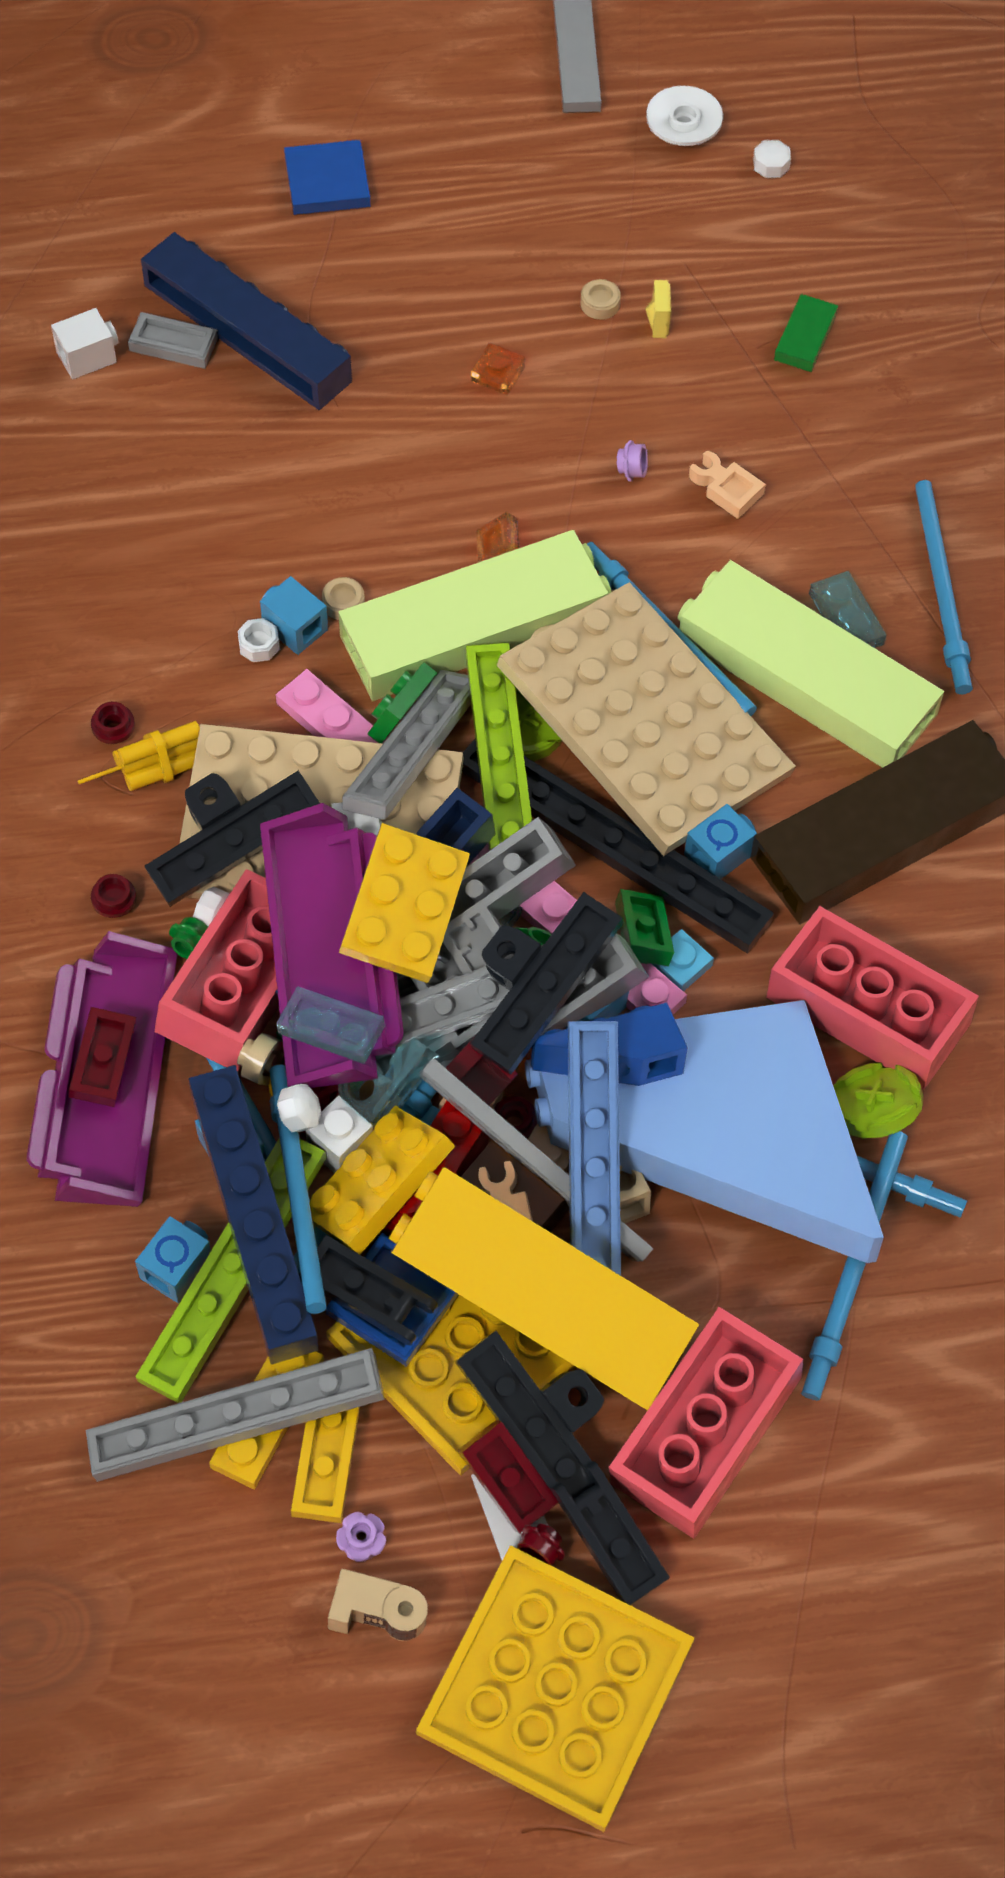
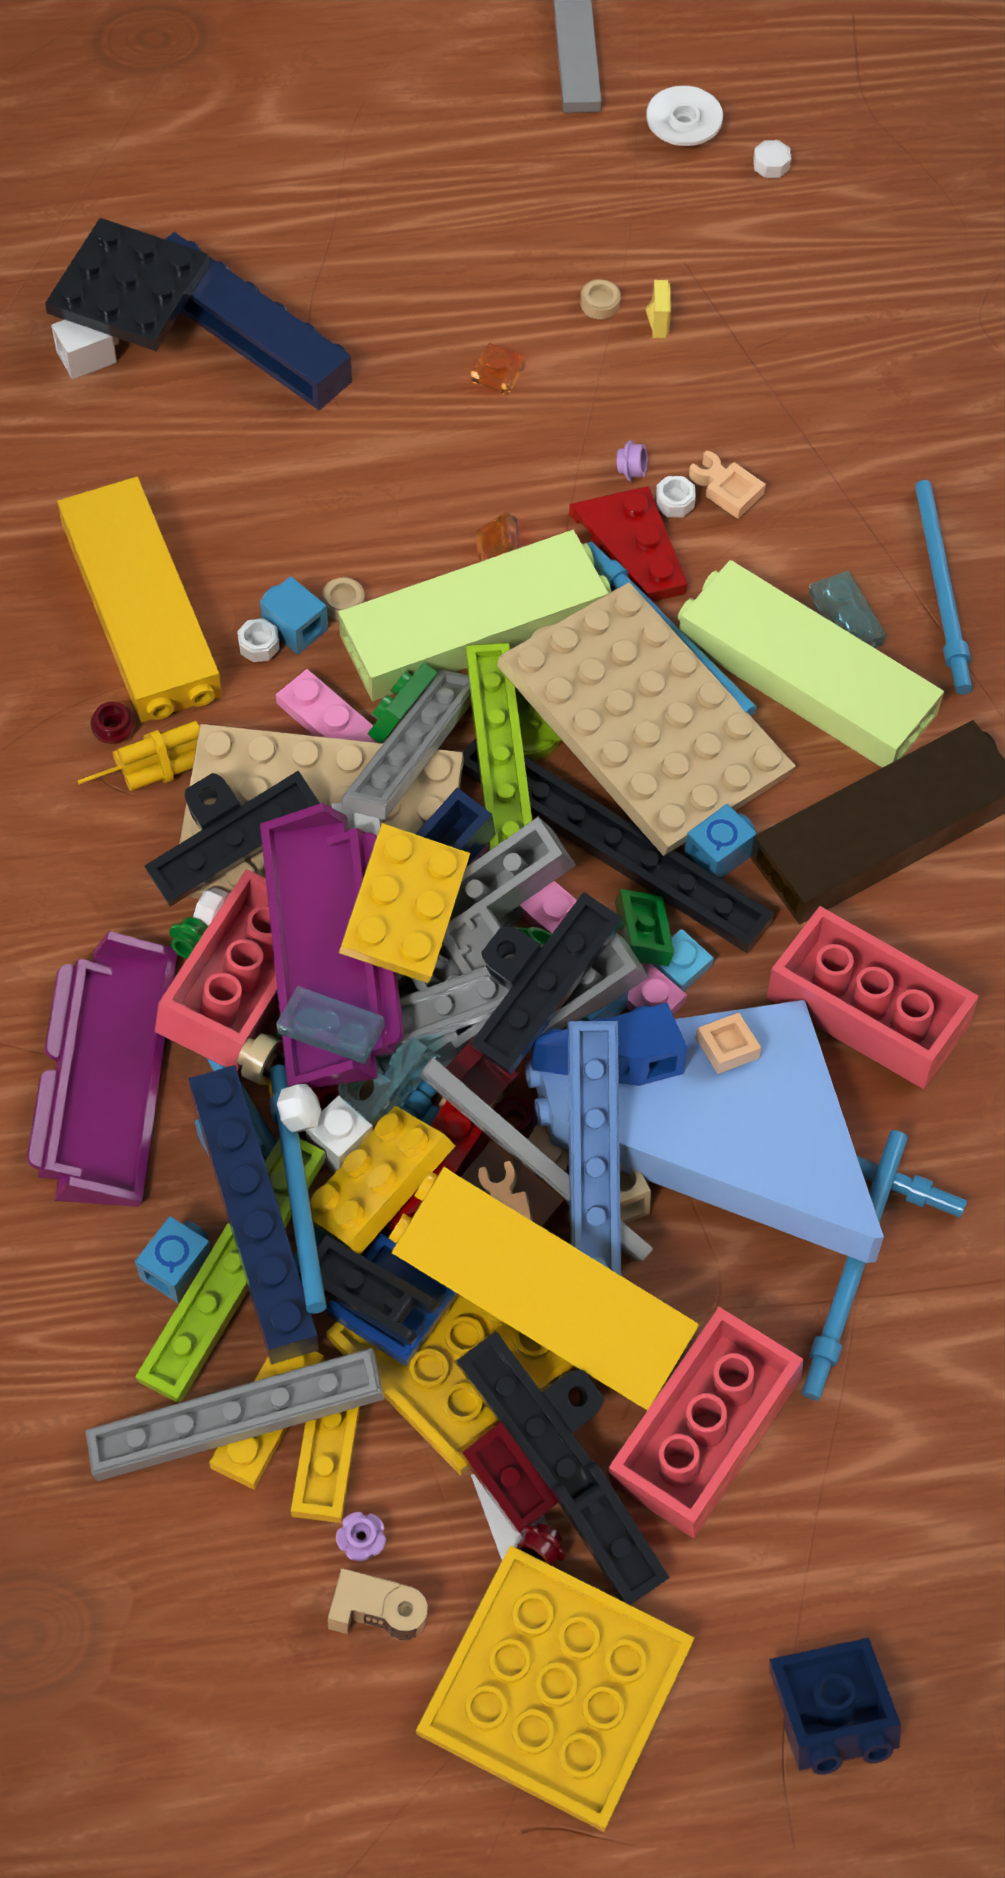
dark red plate [68,1007,137,1107] -> none
dark red plate [91,874,136,918] -> none
light grey tile [128,312,218,369] -> none
blue tile [284,140,371,215] -> none
green tile [774,294,838,372] -> none
lime tile [833,1063,924,1138] -> none
none -> black plate [45,218,209,352]
none -> yellow brick [57,476,222,723]
none -> red wing [569,486,687,602]
none -> white tile [656,476,696,517]
none -> light nougat plate [696,1012,761,1074]
none -> dark blue plate [770,1637,901,1775]

